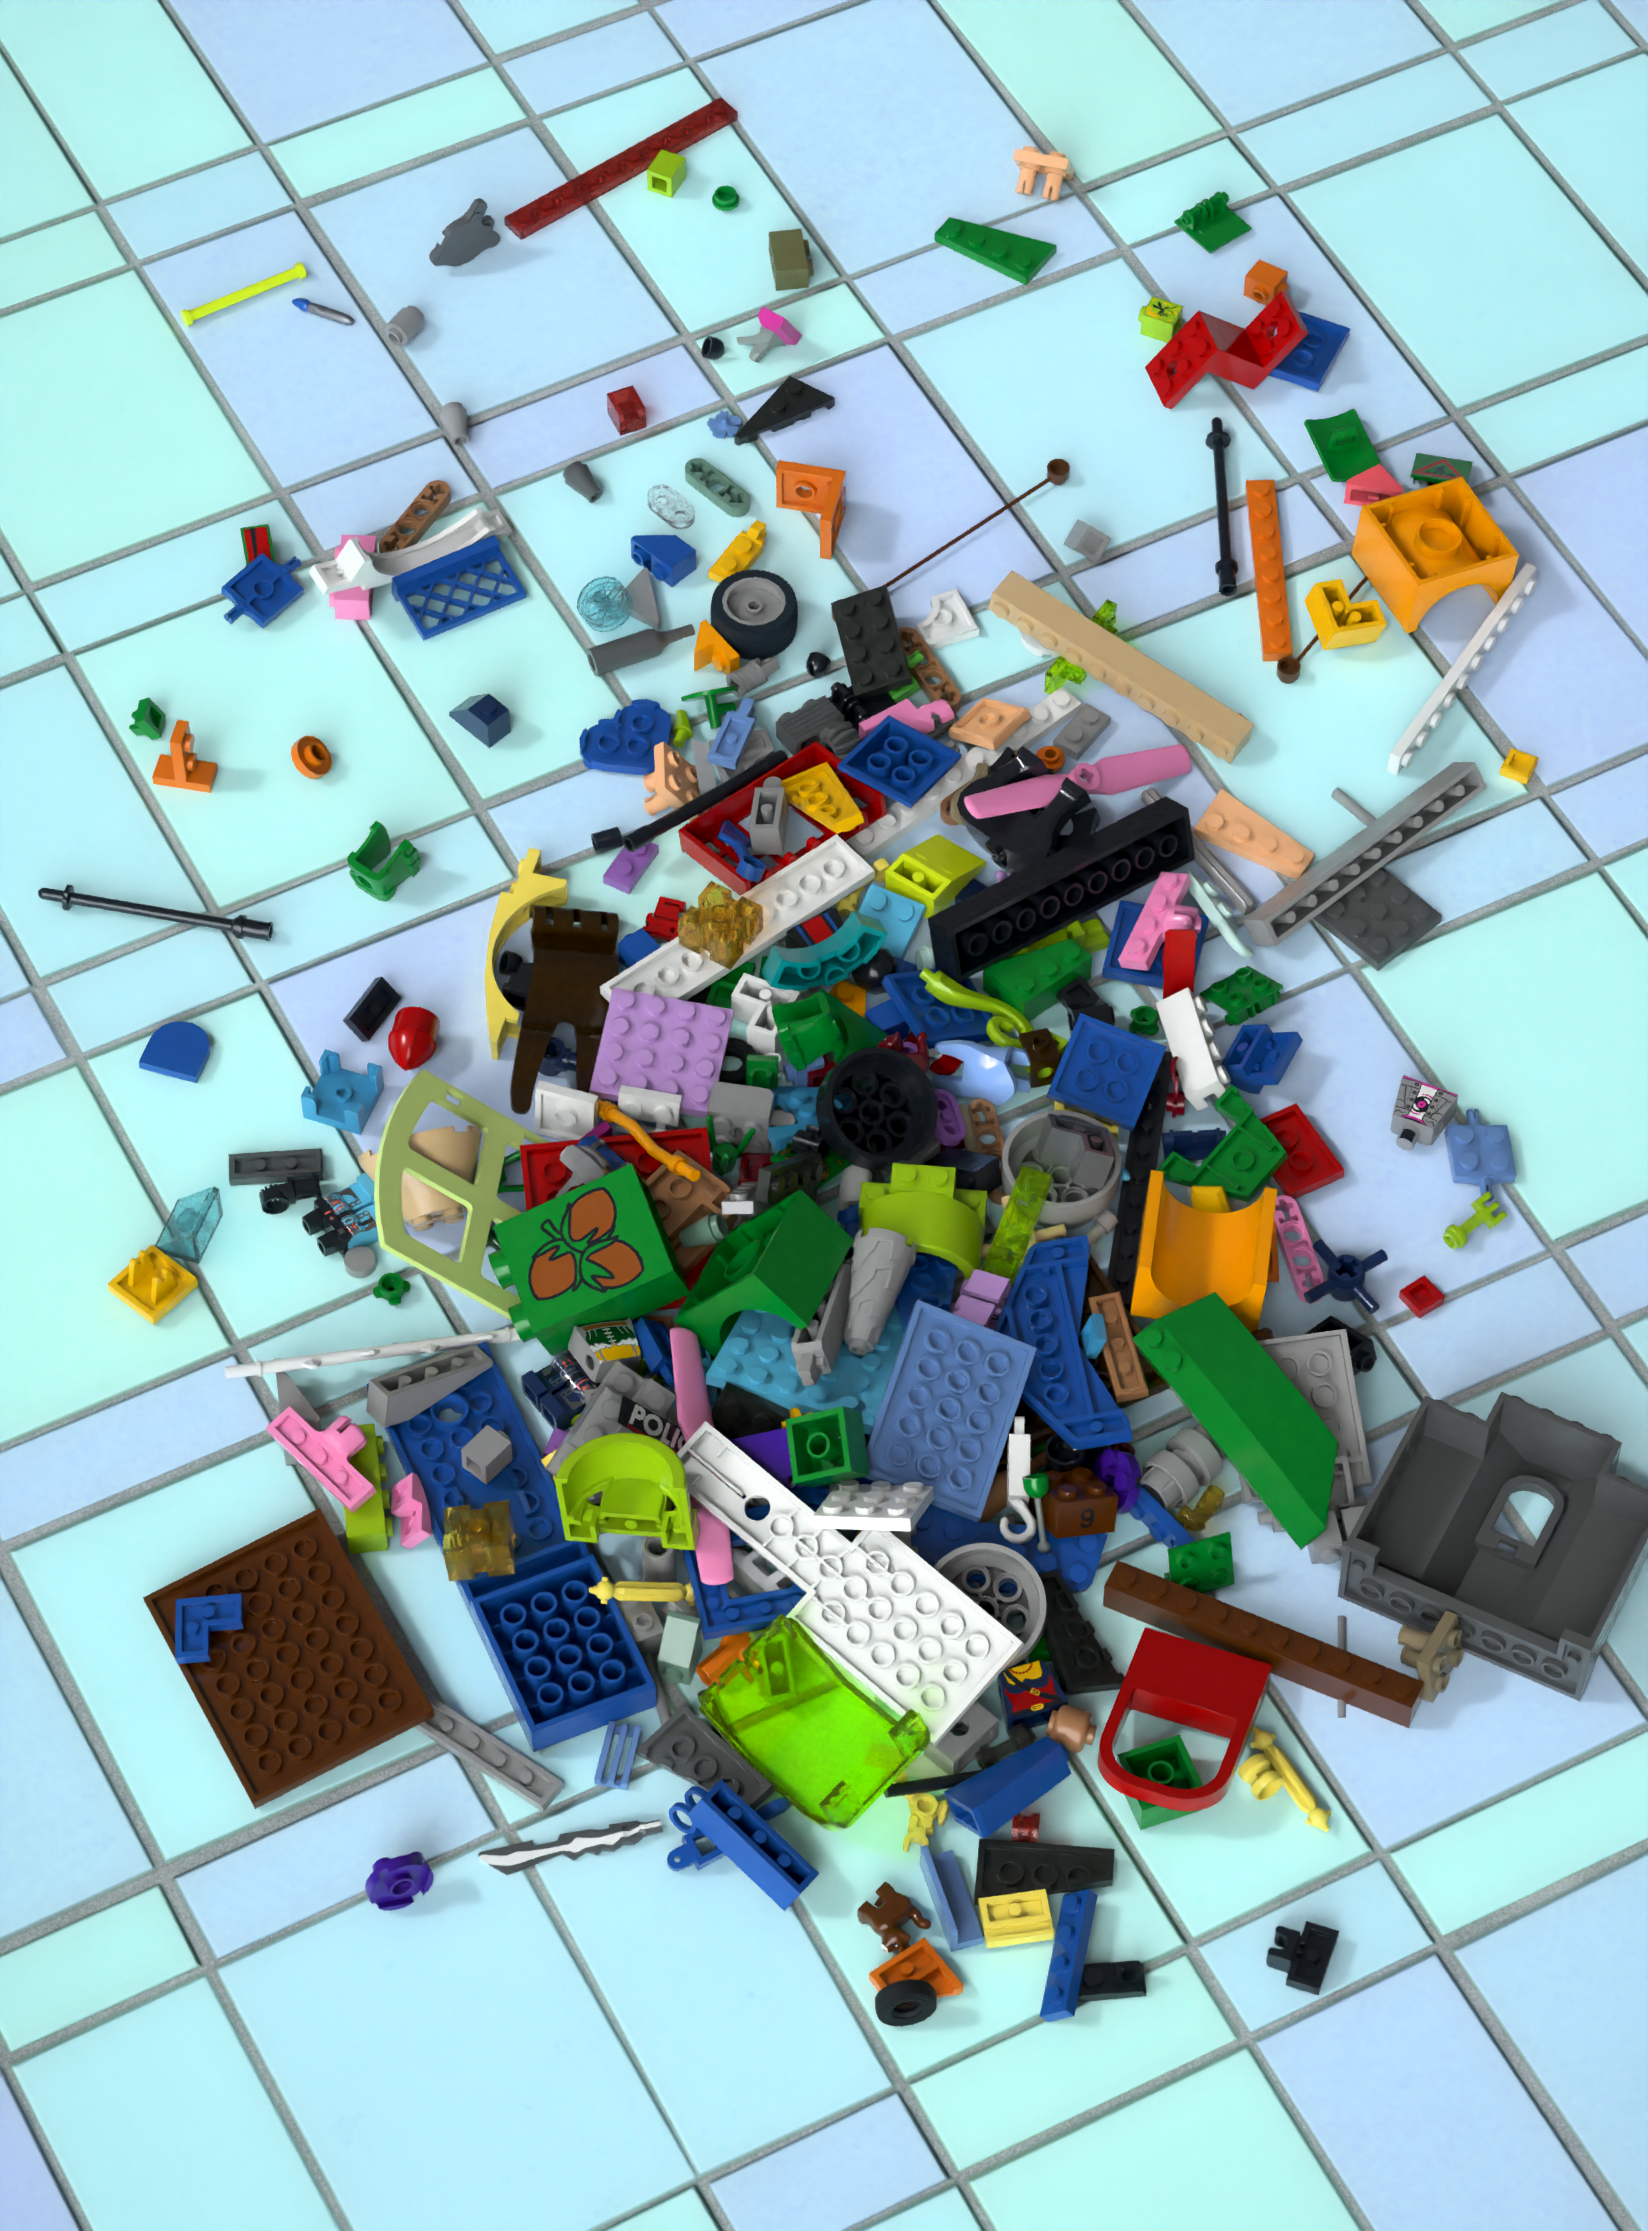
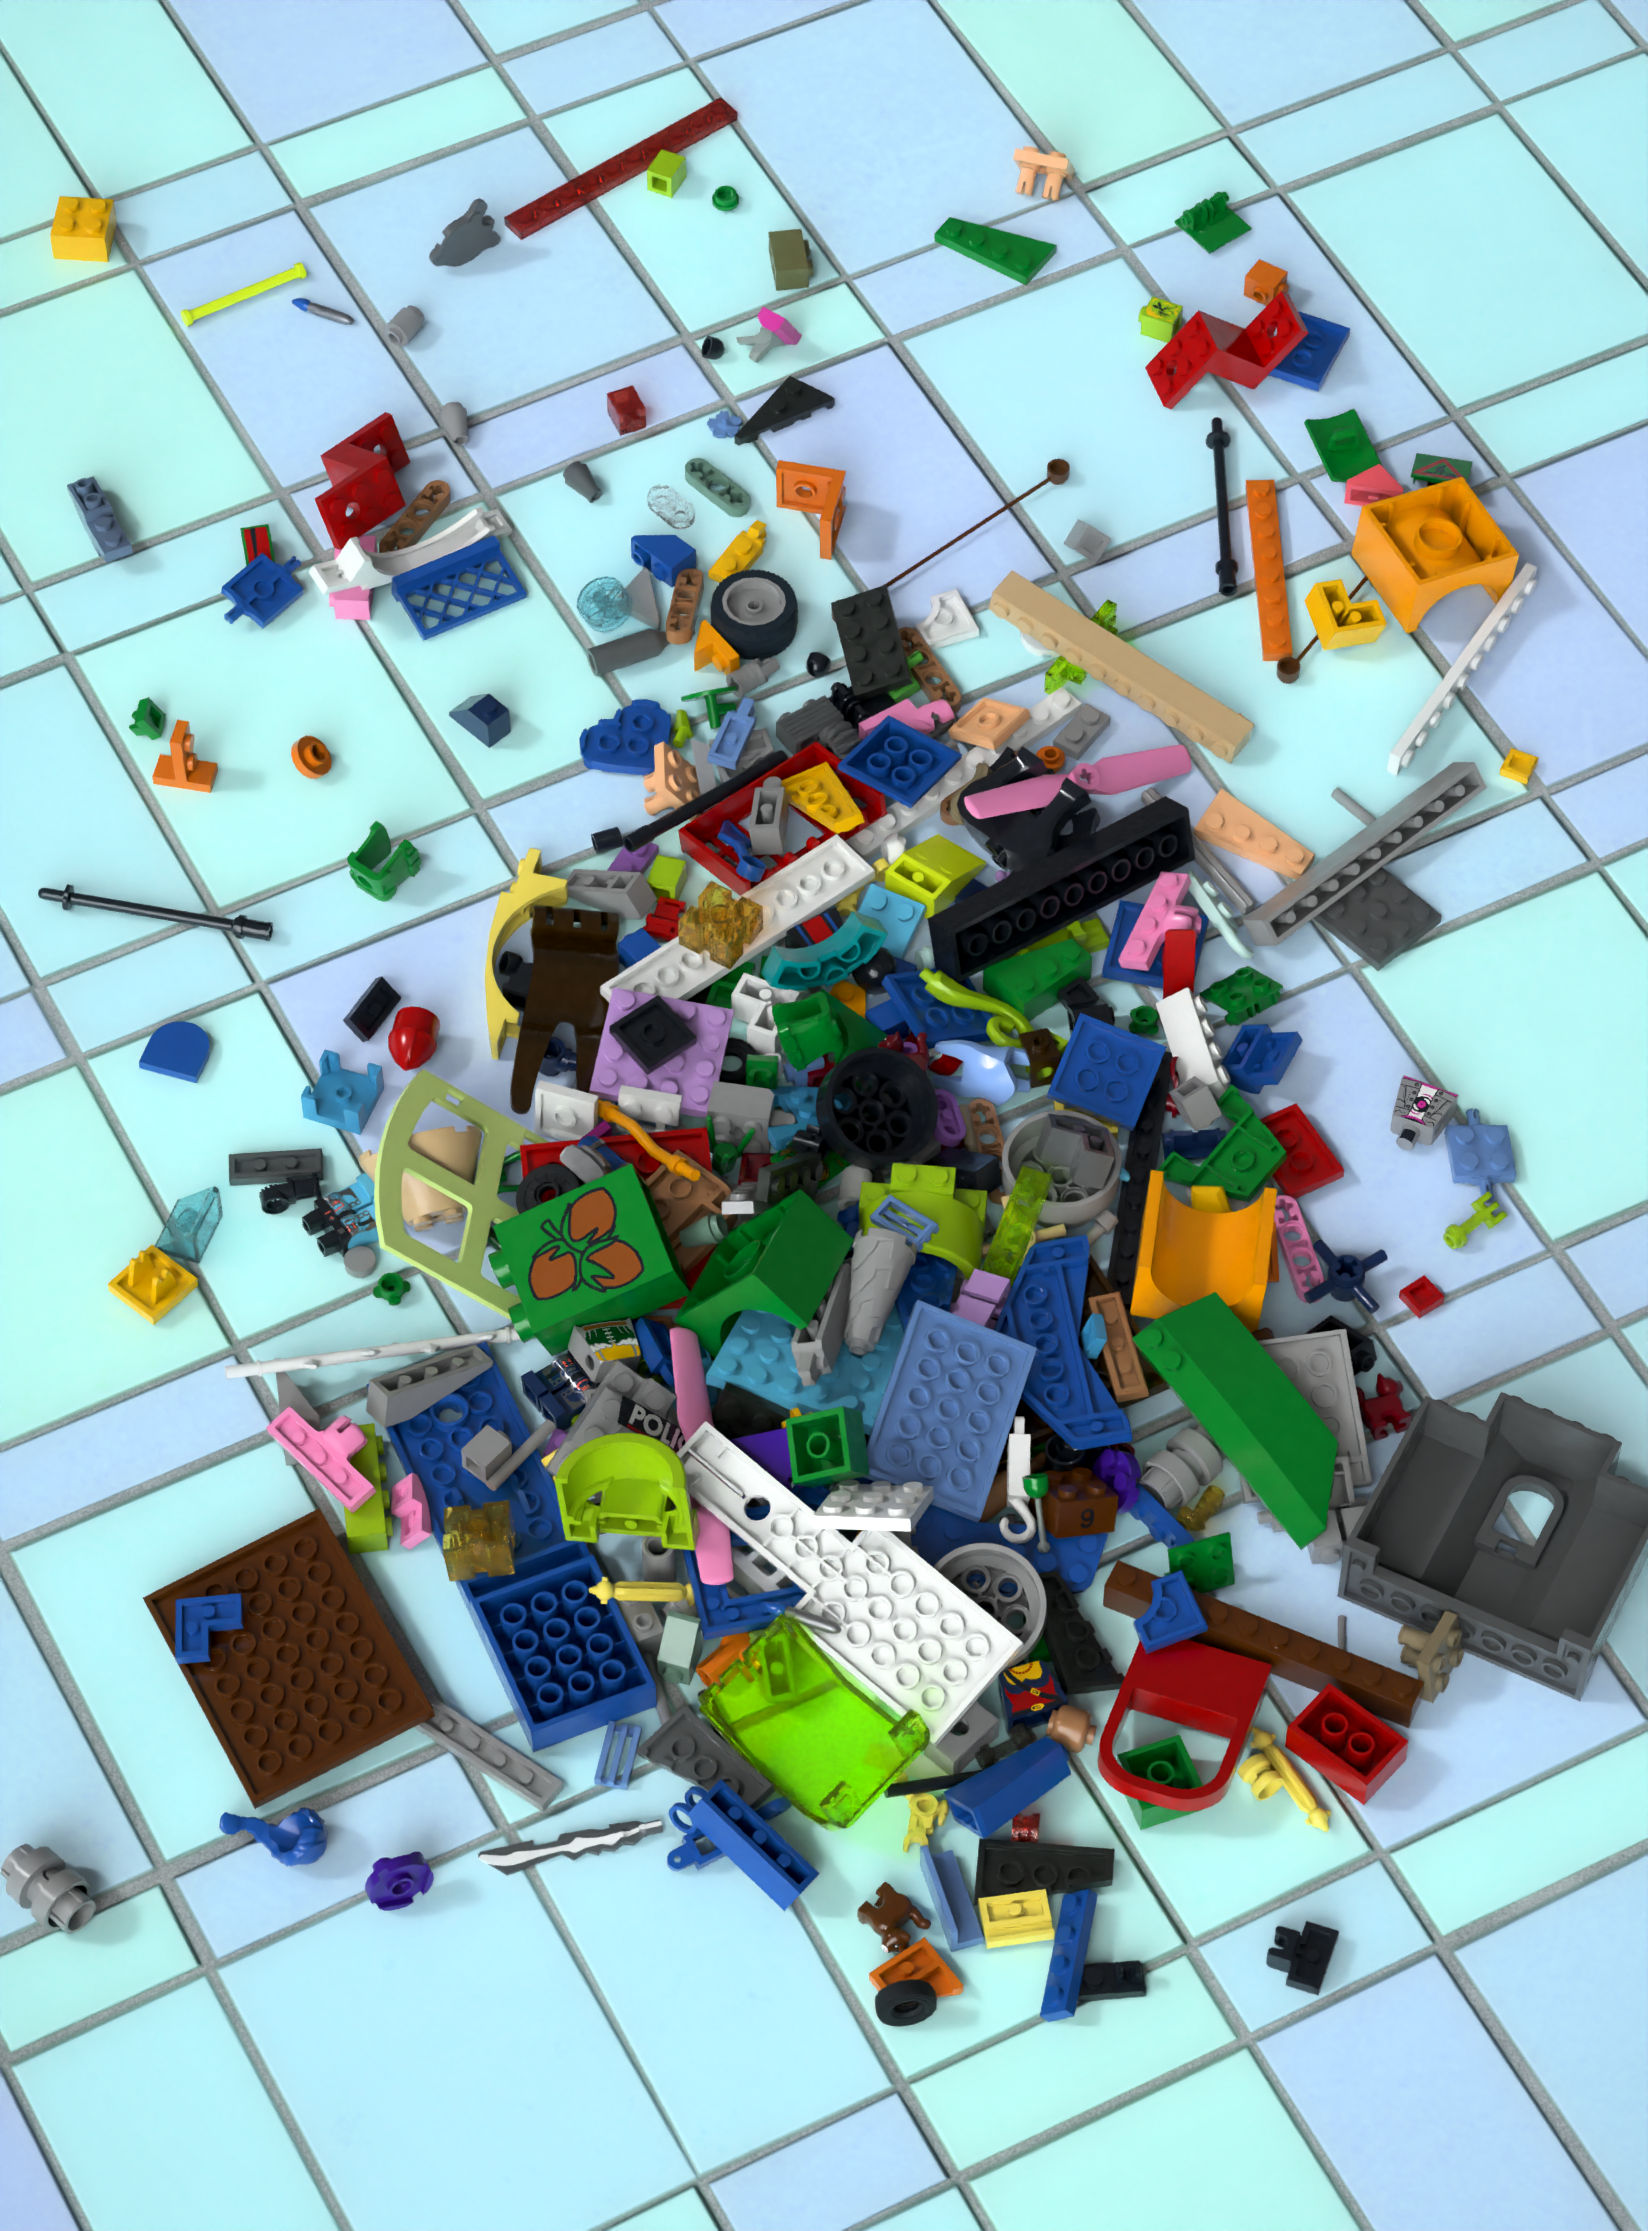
none -> light grey piece [1,1844,96,1934]
none -> yellow brick [50,196,117,262]
none -> sand blue slope [67,476,133,563]
none -> blue hair [219,1807,328,1867]
none -> red bracket [315,412,411,550]
none -> light grey bar [486,1419,556,1491]
none -> black wheel [516,1164,581,1214]
none -> light grey slope [566,869,657,919]
none -> black plate [609,995,697,1075]
none -> lime brick [647,855,687,903]
none -> medium nougat beam [665,568,704,645]
none -> flat silver piece [764,1602,842,1634]
none -> medium blue tile [870,1195,939,1252]
none -> white plate [881,833,907,866]
none -> blue tile [1133,1570,1208,1654]
none -> light grey brick [1169,1076,1222,1131]
none -> red brick [1285,1683,1409,1805]
none -> dark red animal [1356,1373,1412,1441]

